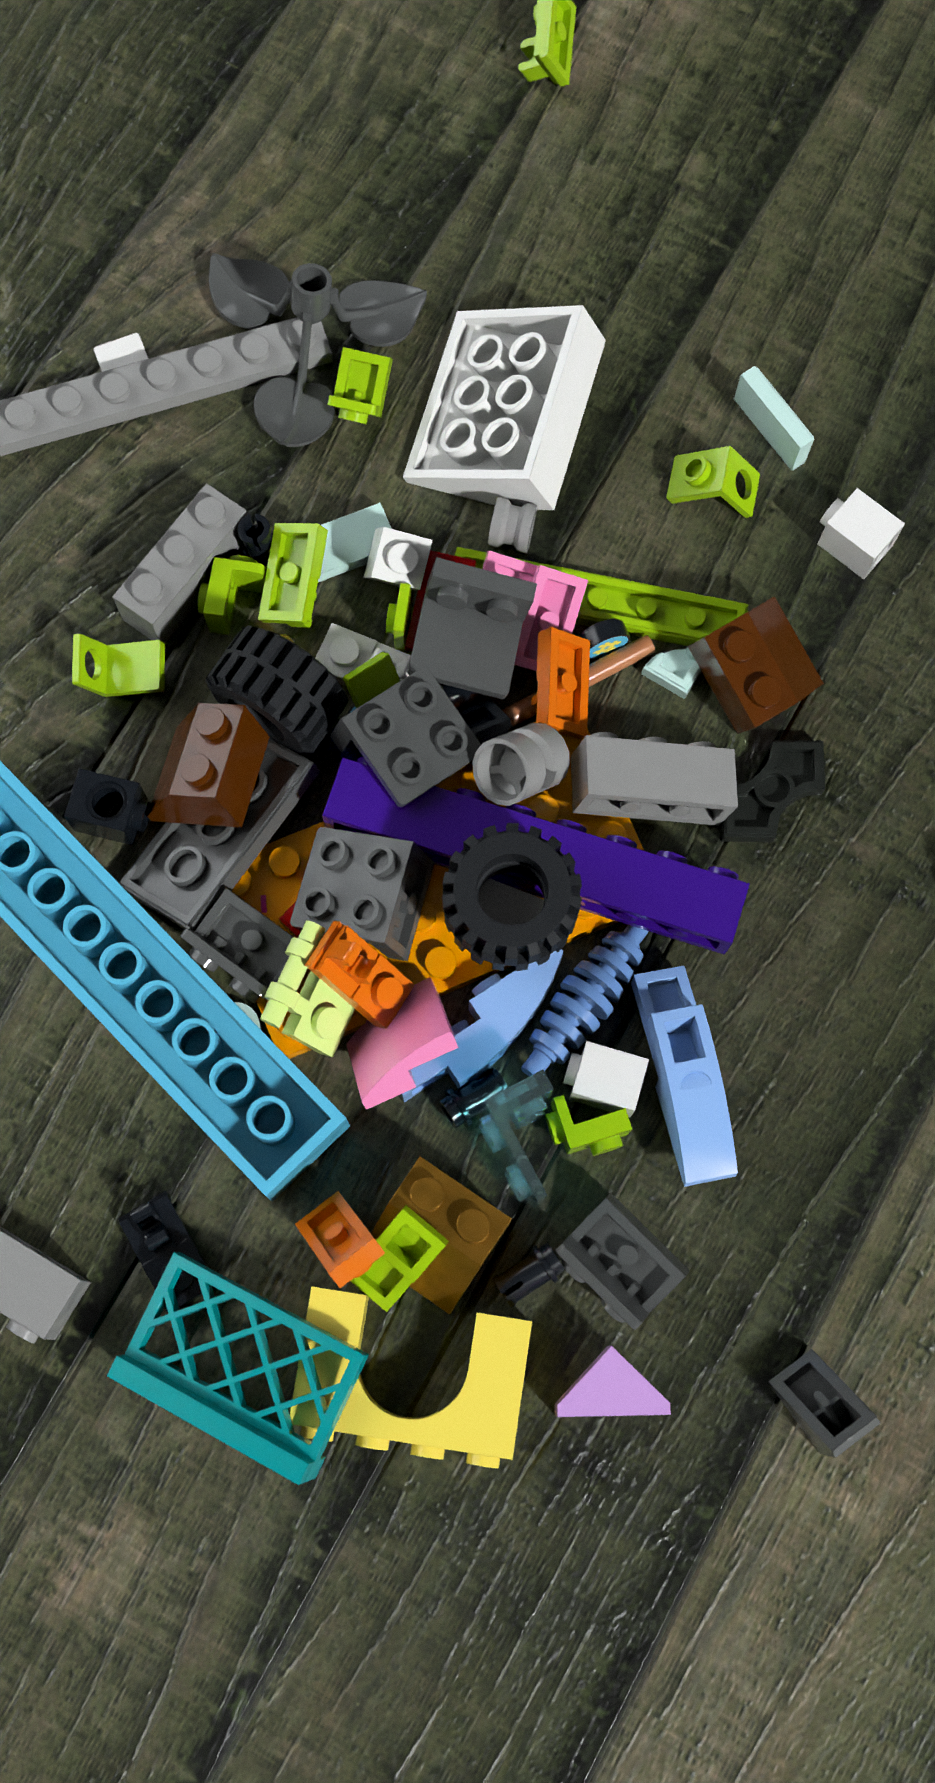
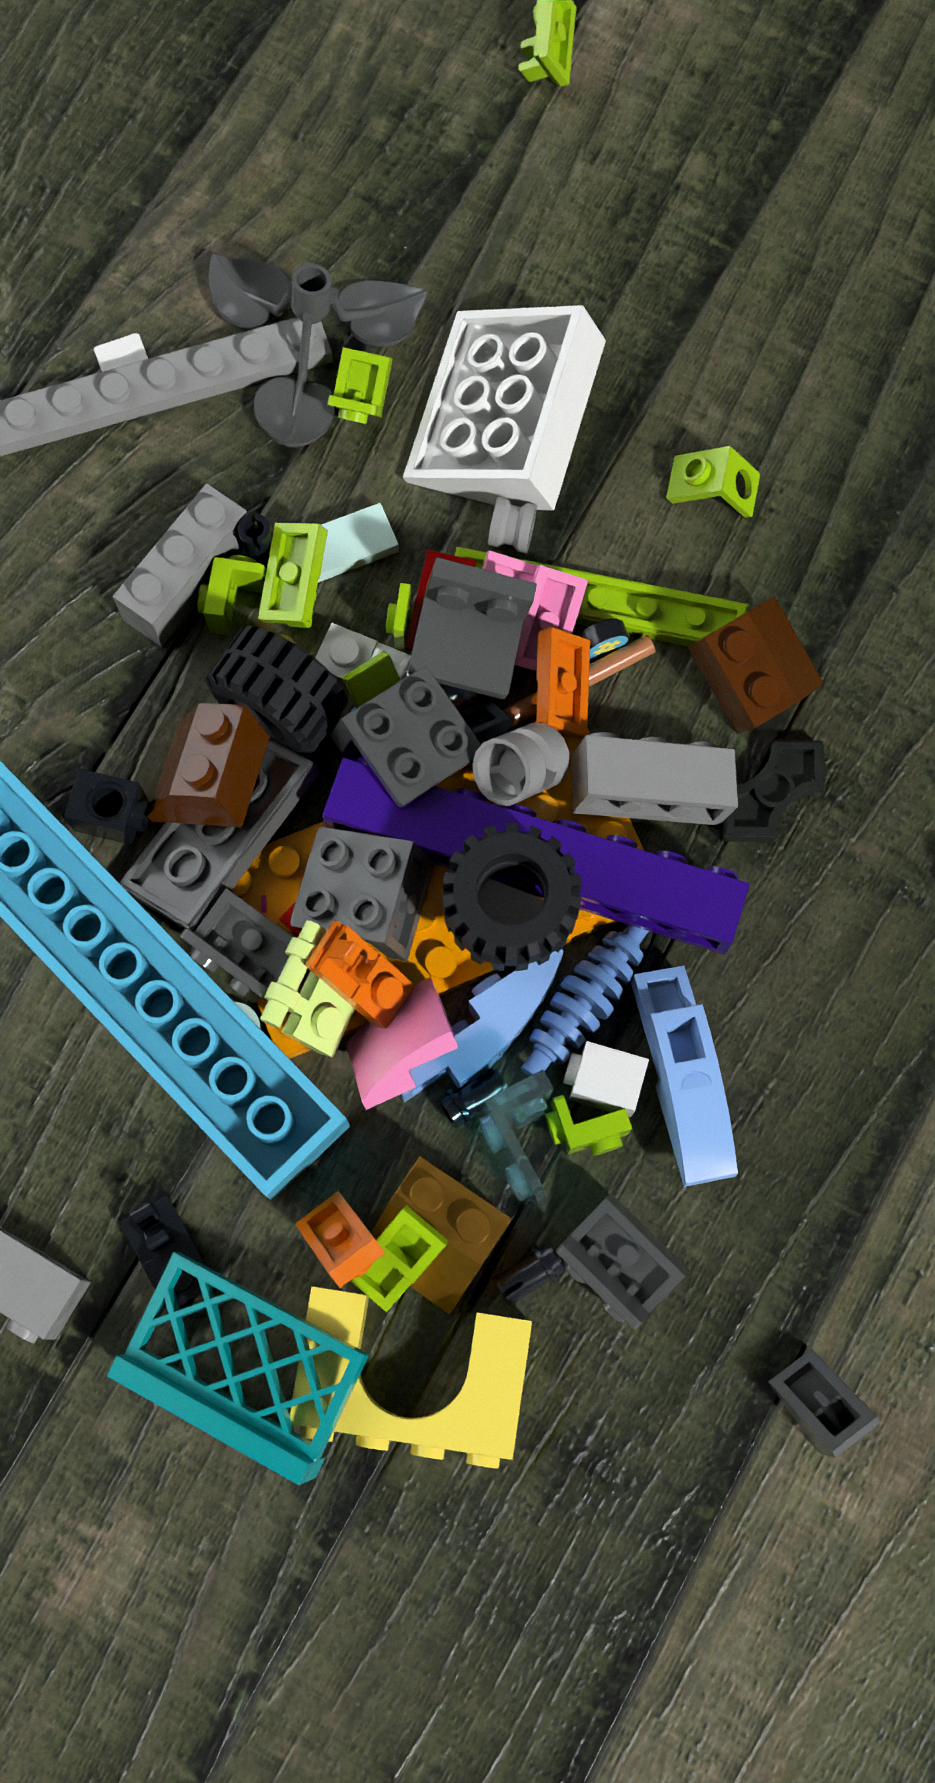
lime bracket [72,633,165,697] -> none
white brick [363,527,433,590] -> none
lavender slope [554,1346,671,1417] -> none
light aqua tile [642,647,702,699] -> none
light aqua tile [734,366,814,471] -> none
white brick [818,488,905,579] -> none

